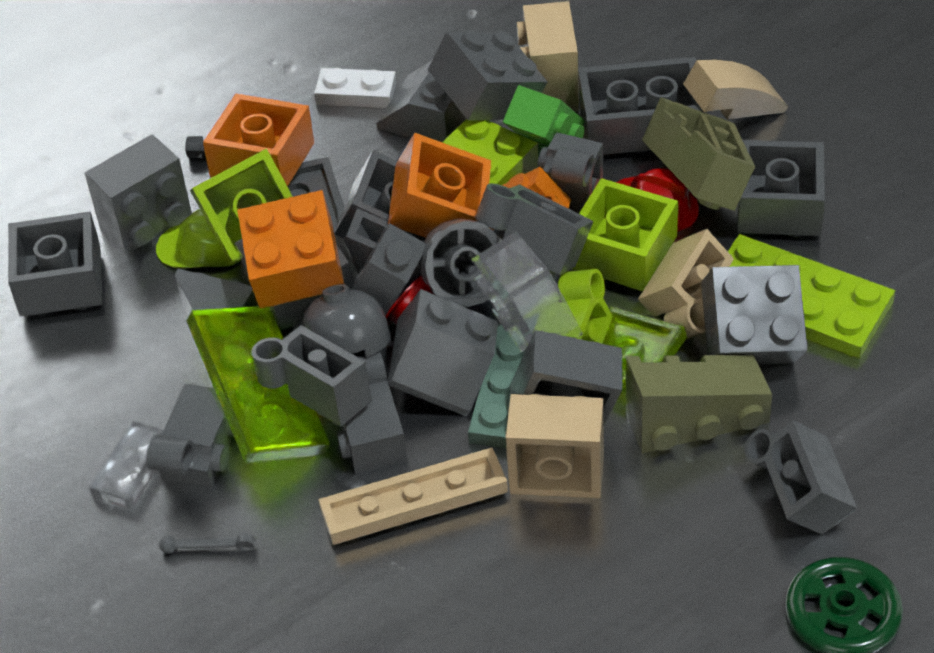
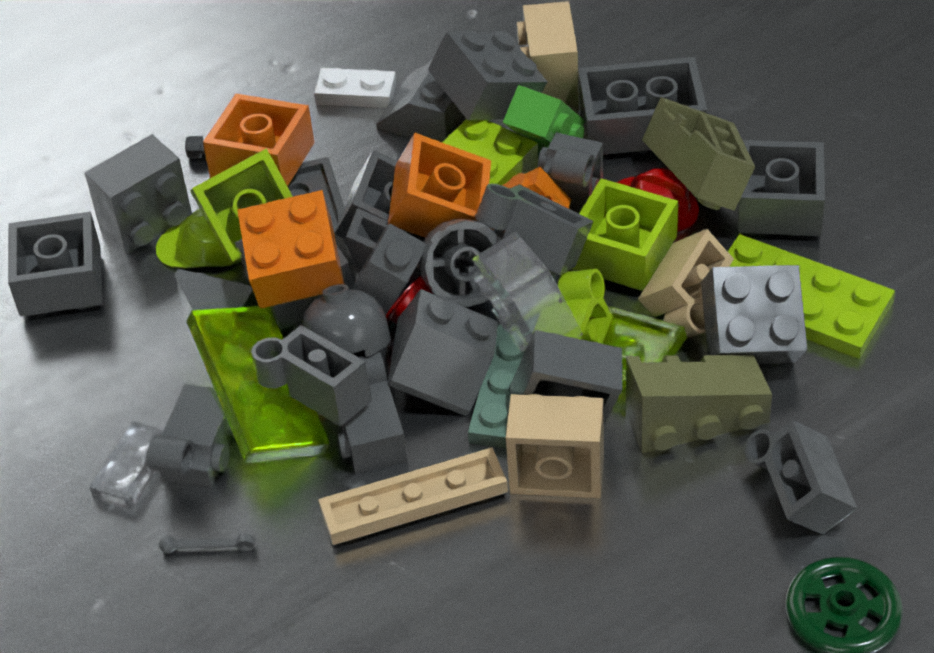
tan slope [683,60,788,120] -> none

